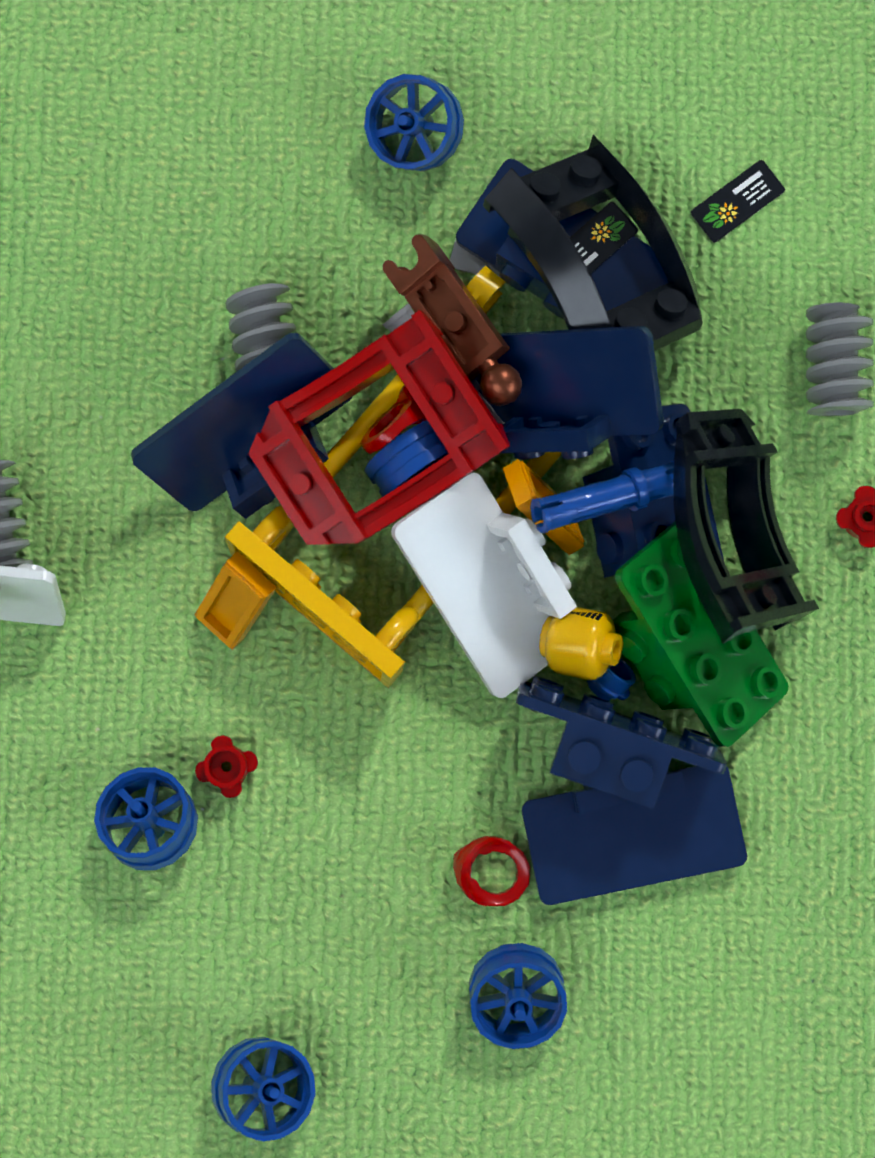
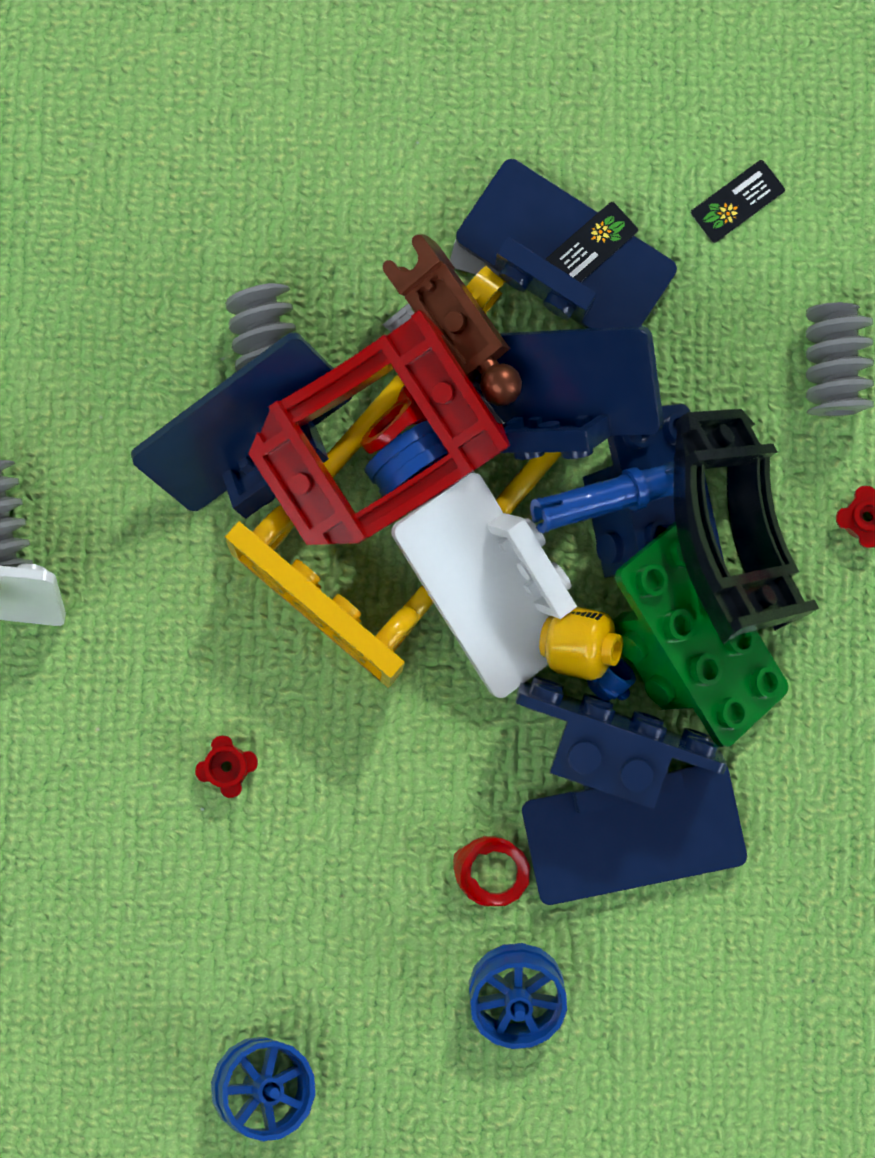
blue wheel [94,767,198,870] -> none
light orange tile [194,551,277,650] -> none
blue wheel [364,74,464,171] -> none
black wedge [483,134,703,351] -> none
light orange tile [503,459,585,555] -> none

